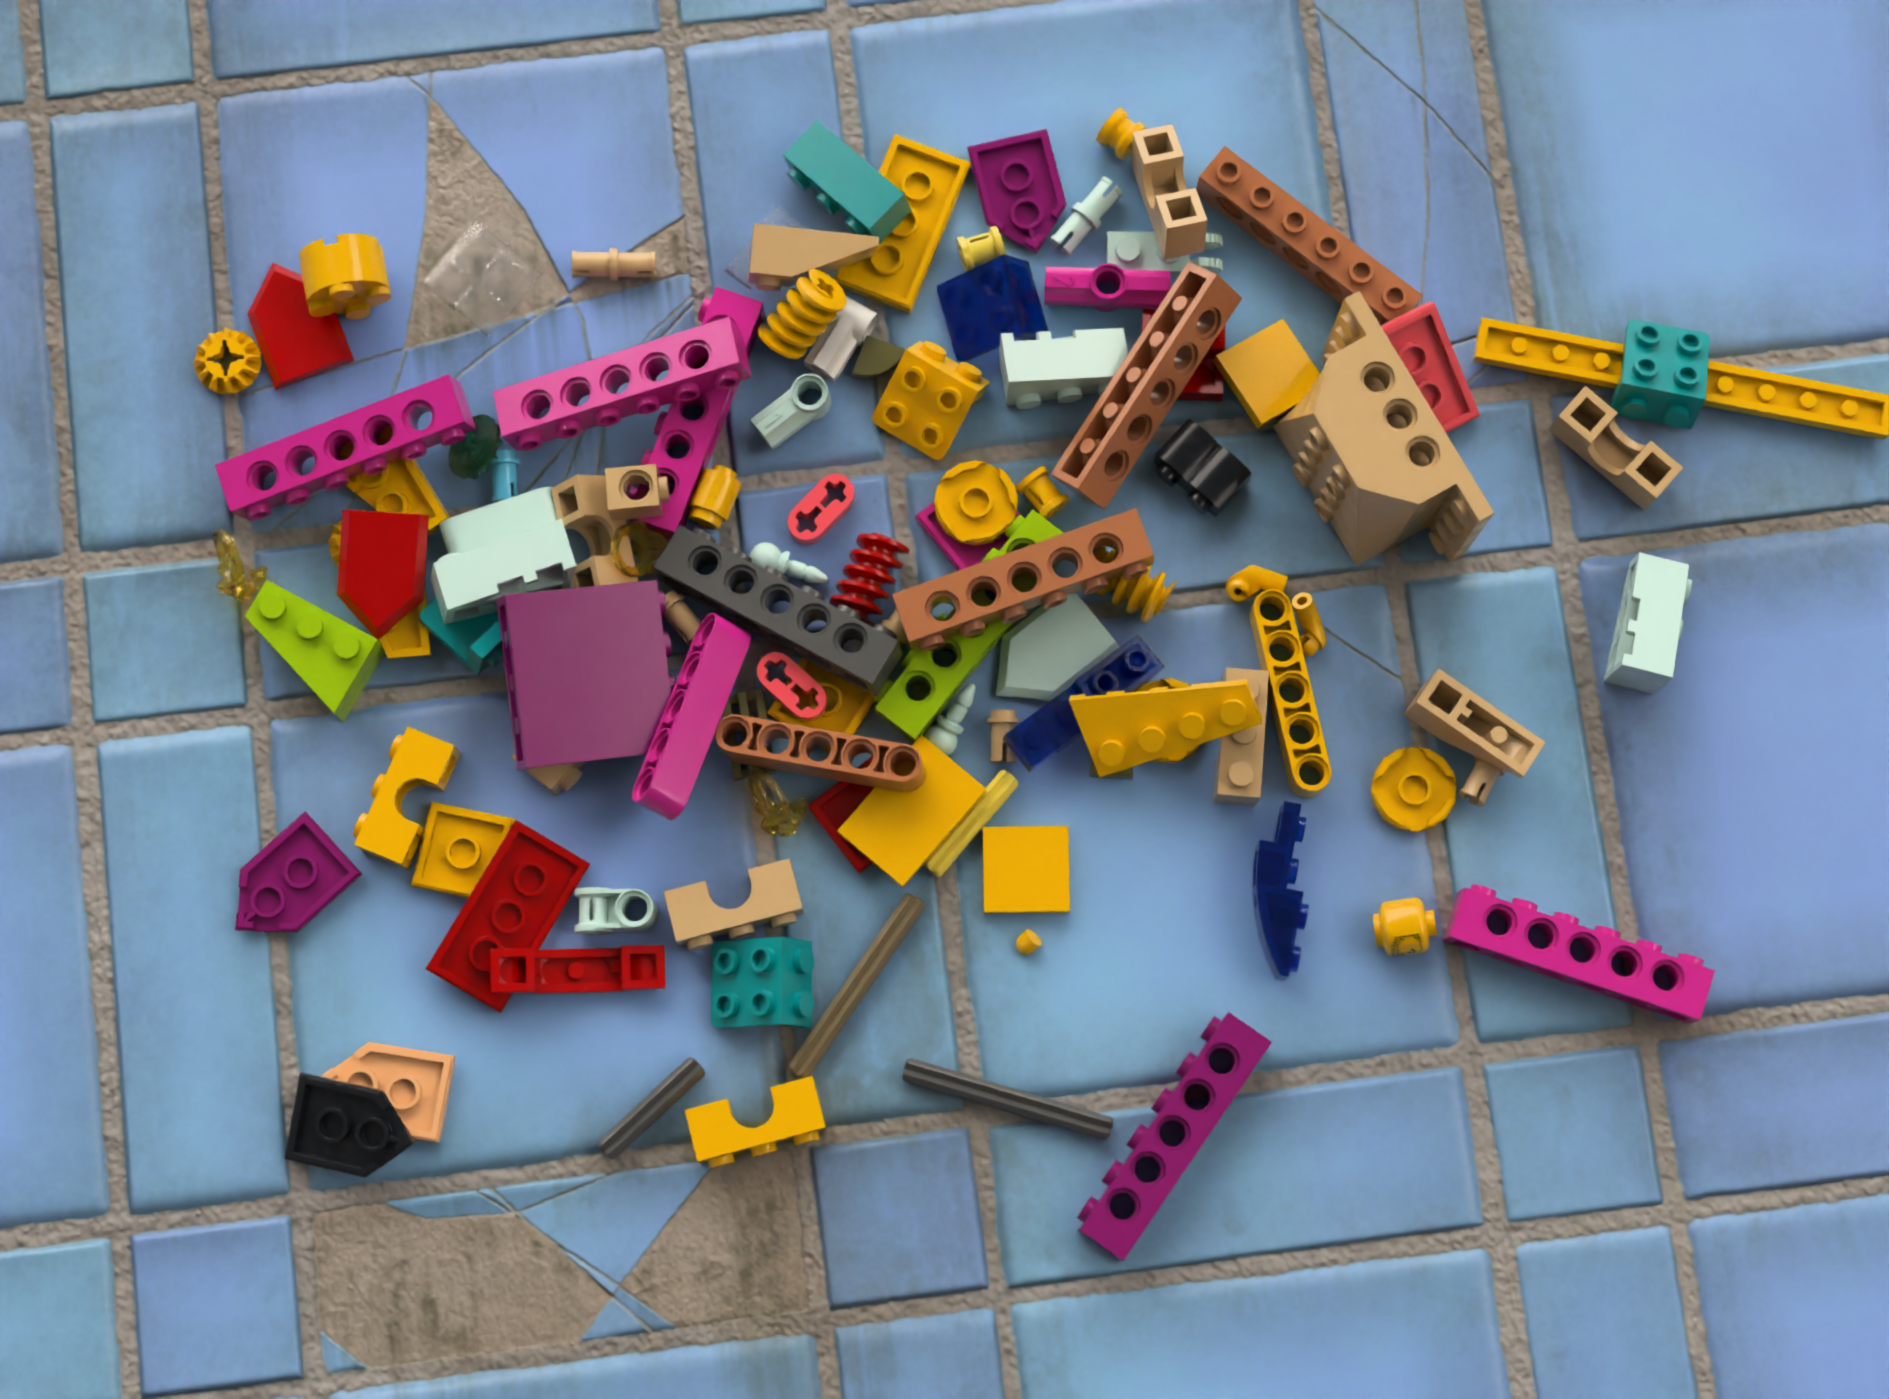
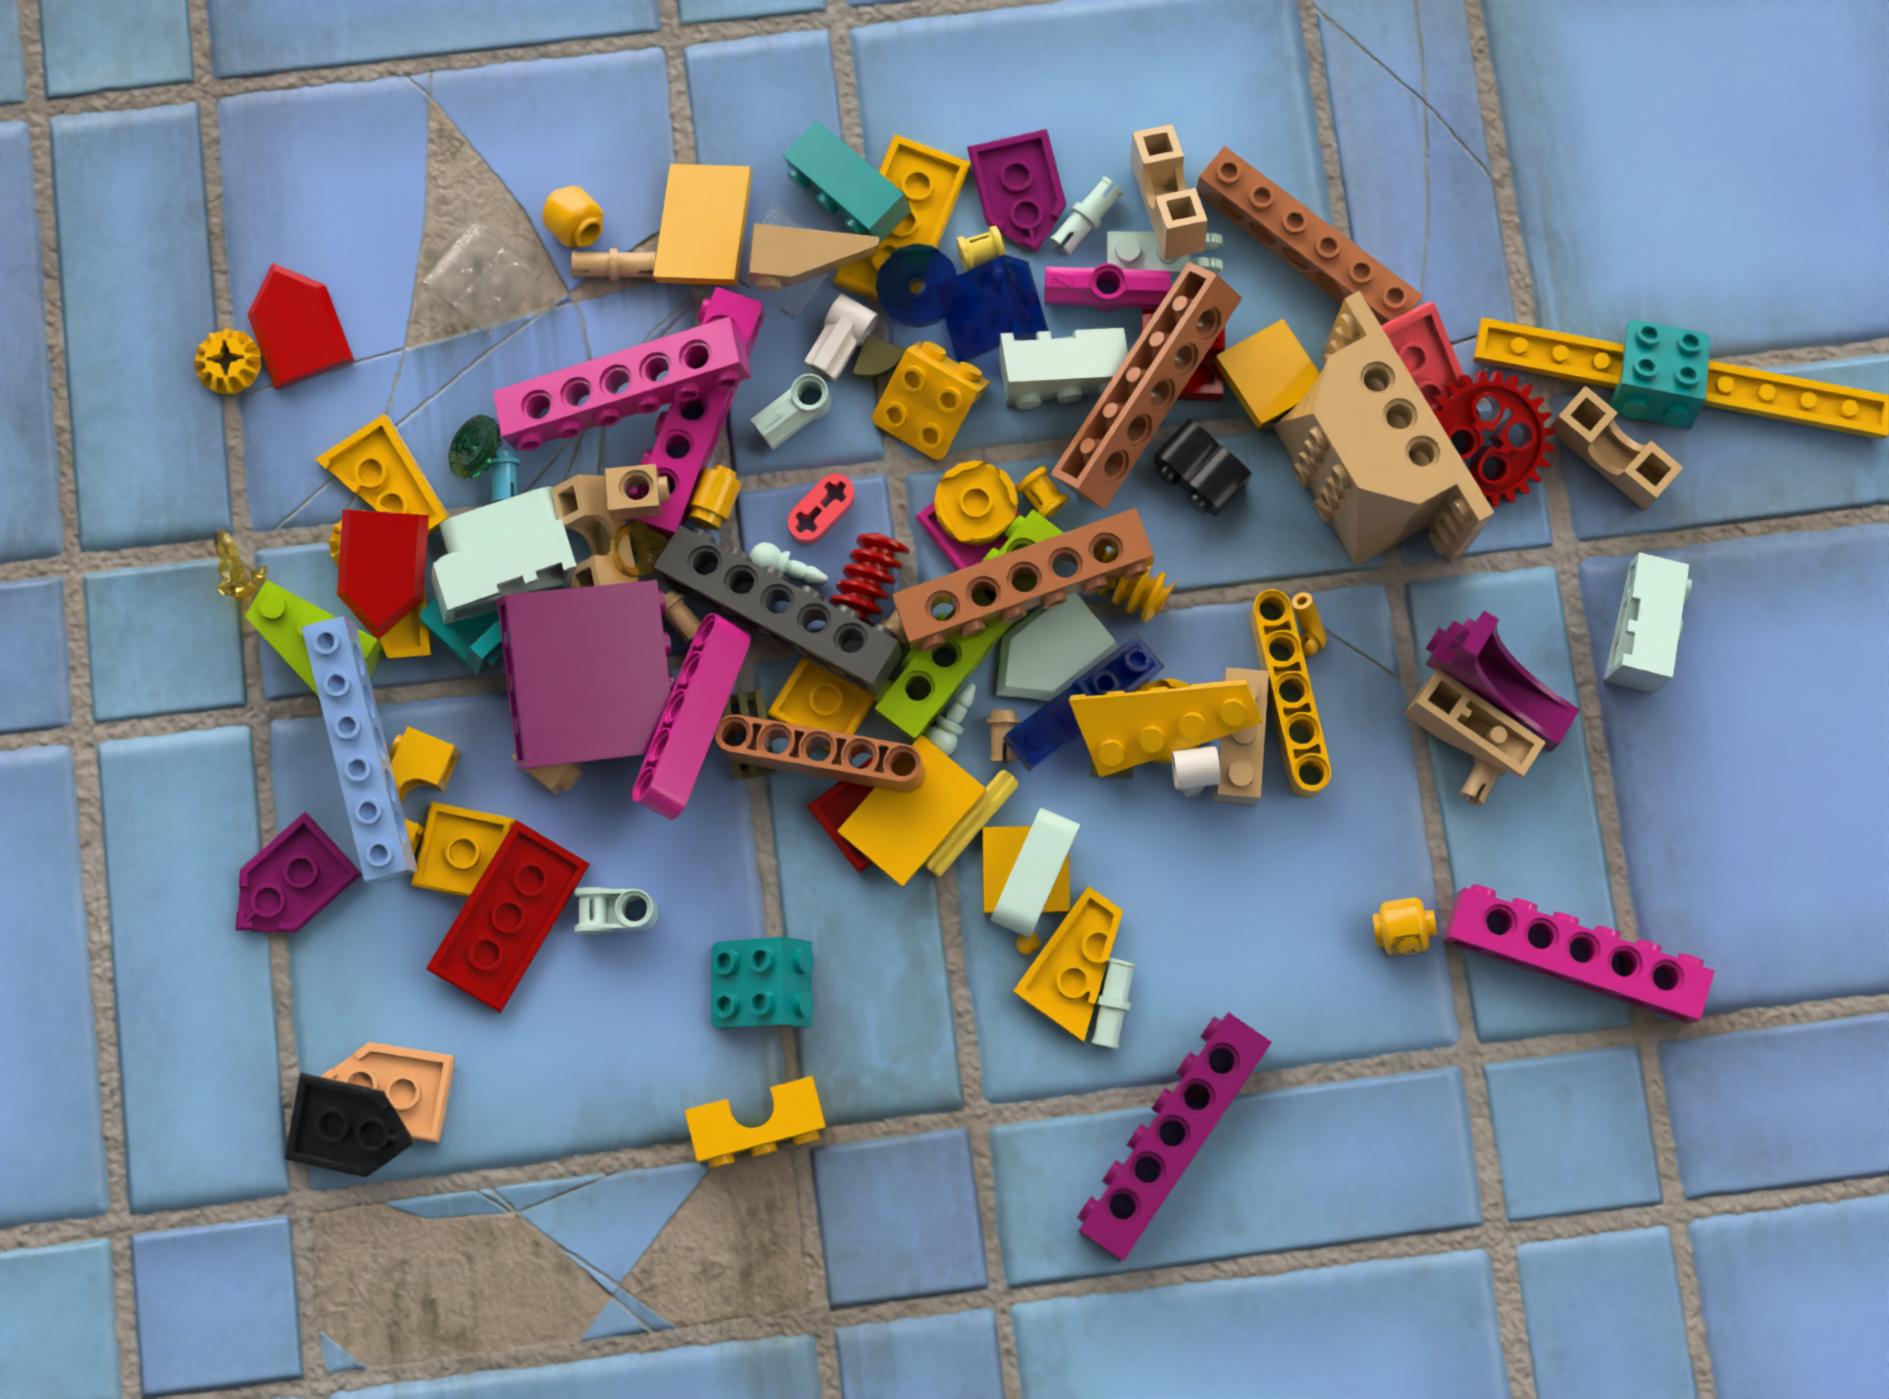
dark pink brick [215,374,476,521] -> none
yellow brick [299,234,391,320] -> none
red slope [489,945,666,994] -> none
dark grey axle [598,1057,706,1159] -> none
tan arch [663,858,804,951] -> none
clear yellow piece [748,769,807,837] -> none
yellow piece [757,268,847,359] -> none
coral beam [757,652,827,722] -> none
dark tan axle [788,893,925,1079] -> none
dark grey axle [902,1058,1113,1140] -> none
yellow wheel [1096,108,1147,161] -> none
yellow arm [1225,565,1288,602] -> none
clear blue slope [1252,801,1309,981] -> none
yellow tile [1370,747,1456,833] -> none
none -> light blue brick [302,616,418,883]
none -> yellow head [542,186,604,248]
none -> yellow tile [653,164,753,286]
none -> clear blue plate [875,243,960,328]
none -> light aqua beam [990,807,1080,938]
none -> yellow wing [1013,886,1123,1043]
none -> light aqua pin [1091,958,1136,1049]
none -> white piece [1171,746,1221,797]
none -> magenta arch [1425,610,1580,752]
none -> red gear [1432,371,1556,507]

